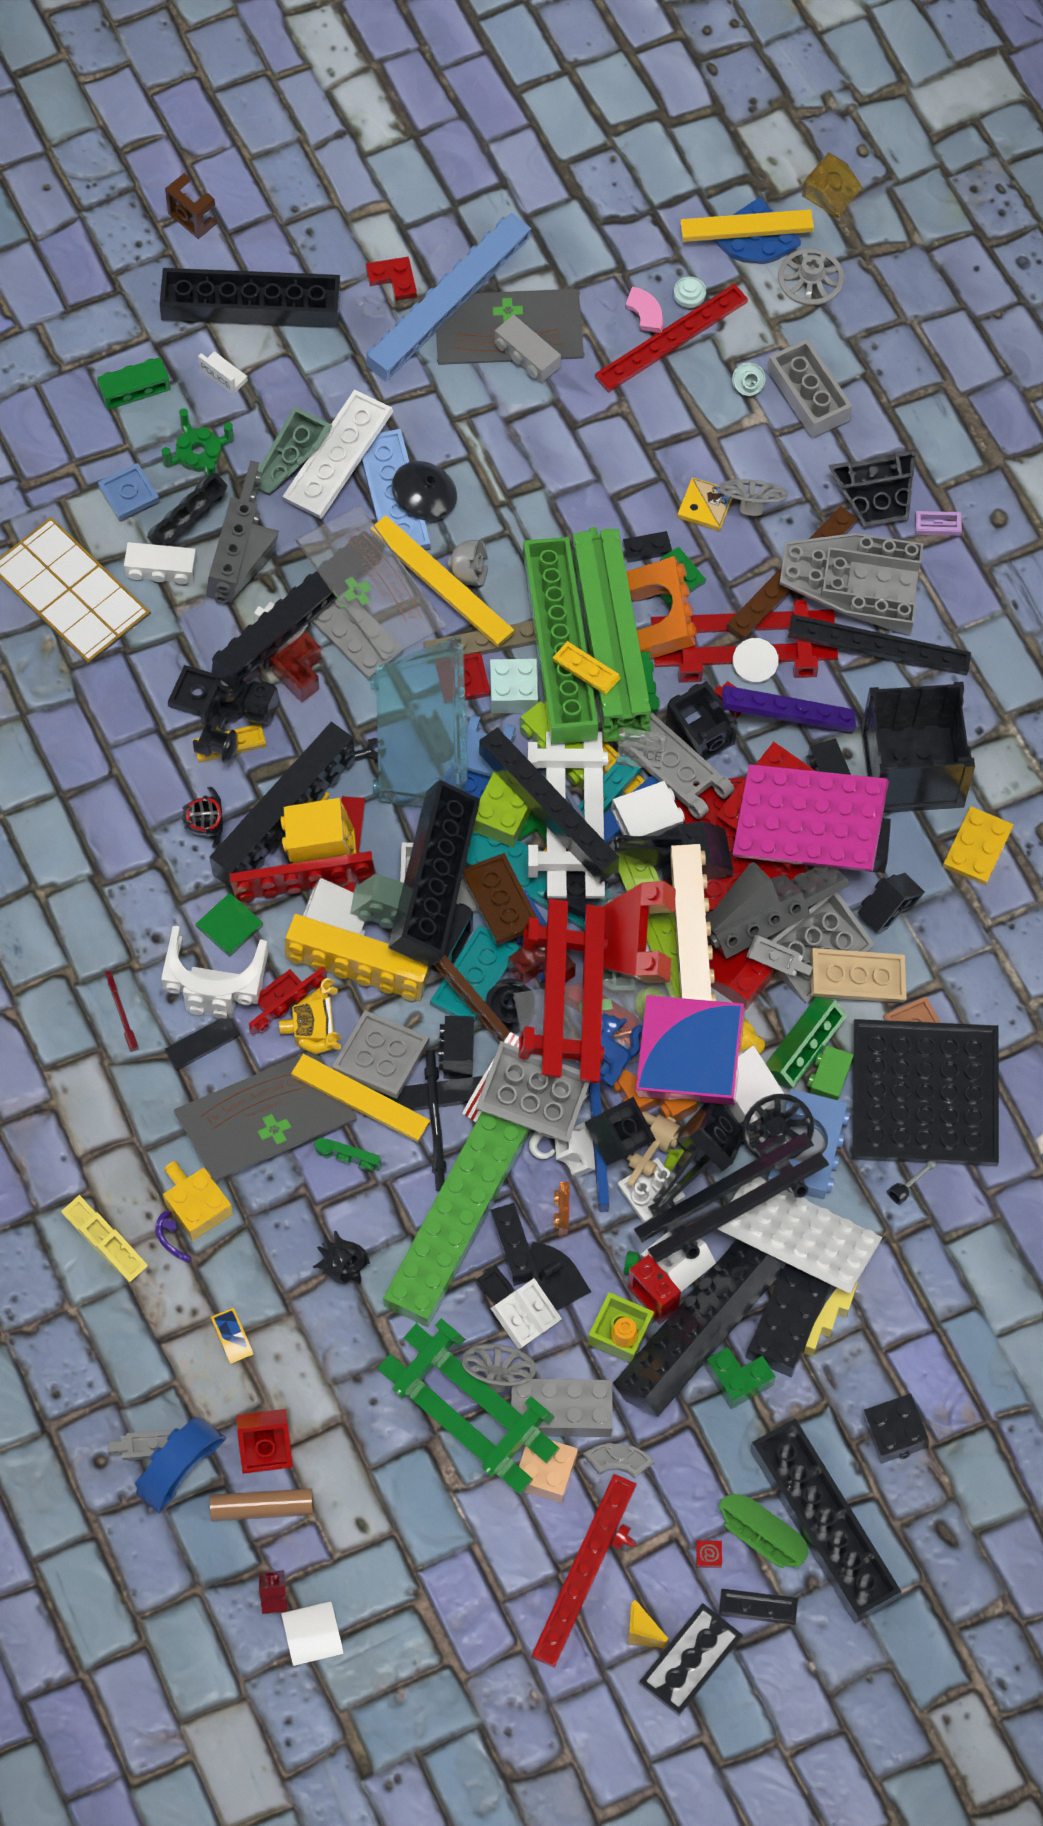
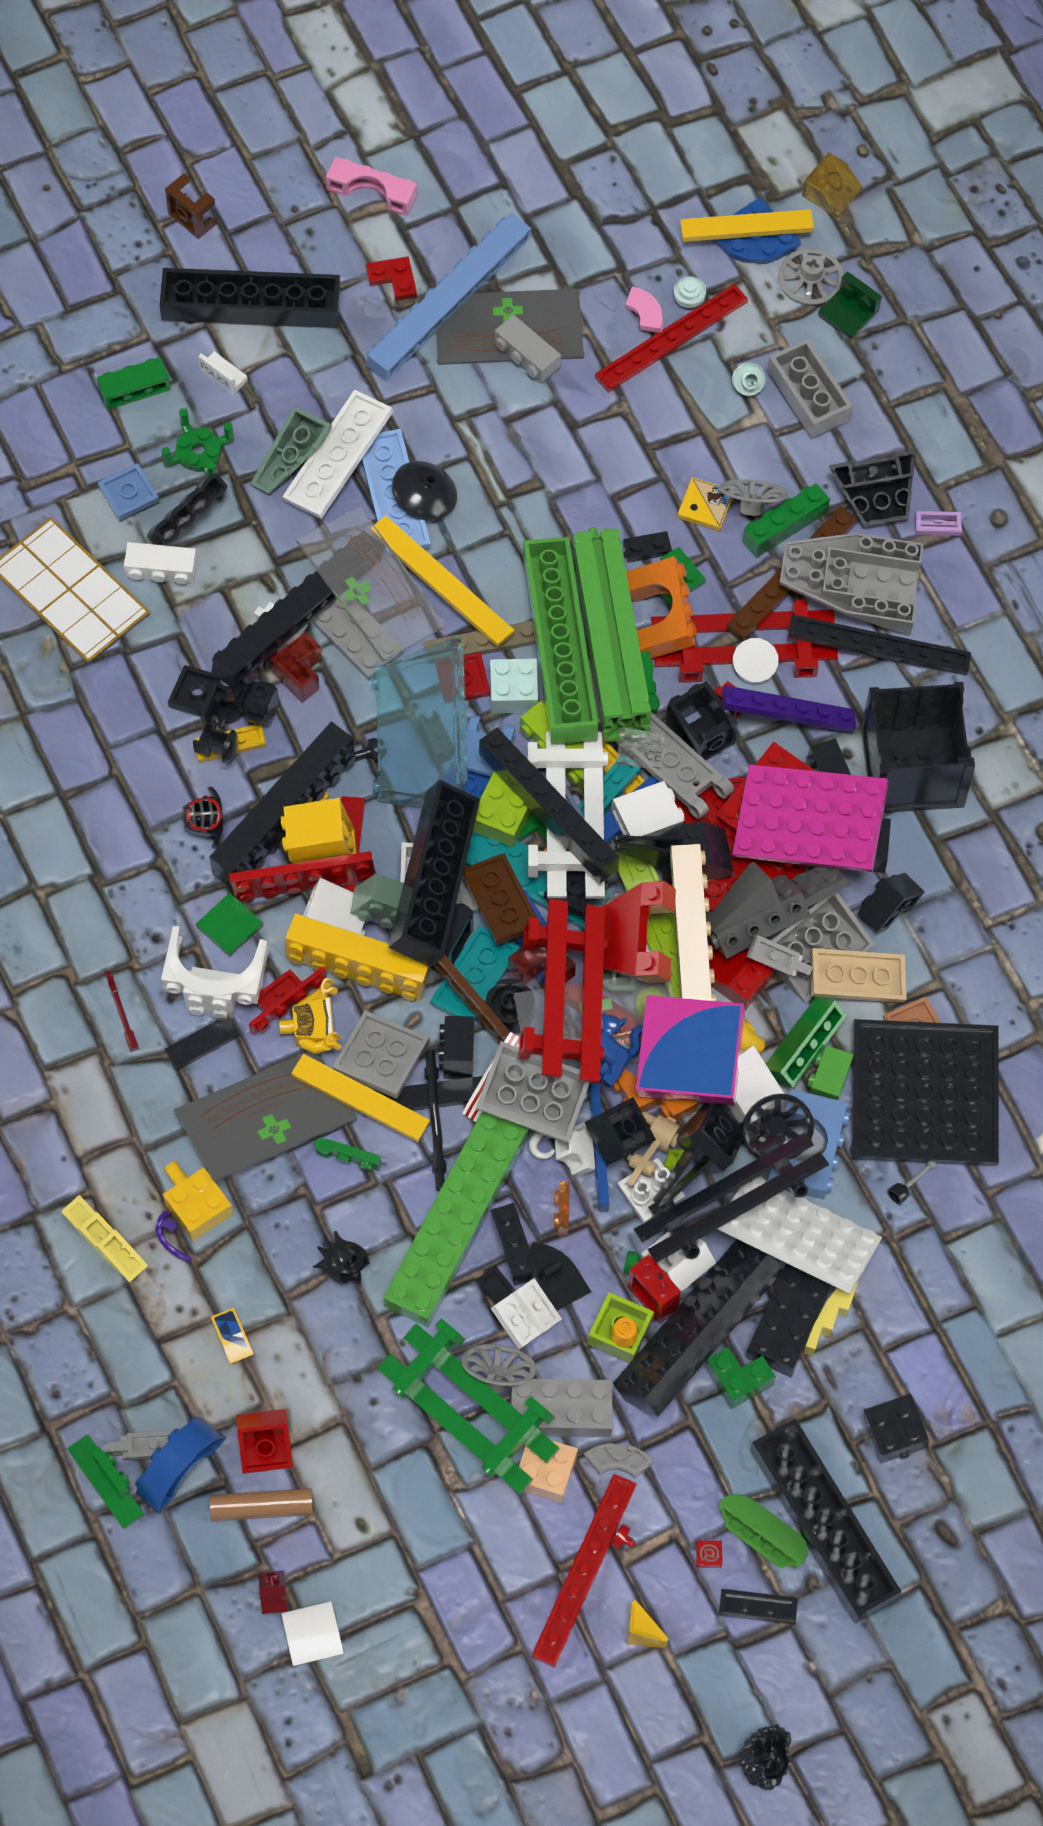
dark grey wedge [206,460,279,603] -> none
light grey cylinder [448,540,488,586] -> none
yellow tile [552,641,621,695] -> none
piece [639,1603,743,1716] -> none
yellow plate [942,806,1014,886] -> none
none -> green bracket [67,1434,144,1529]
none -> bright pink arch [326,157,417,216]
none -> black hair [740,1724,791,1790]
none -> green brick [742,483,830,558]
none -> dark green bracket [818,271,882,338]

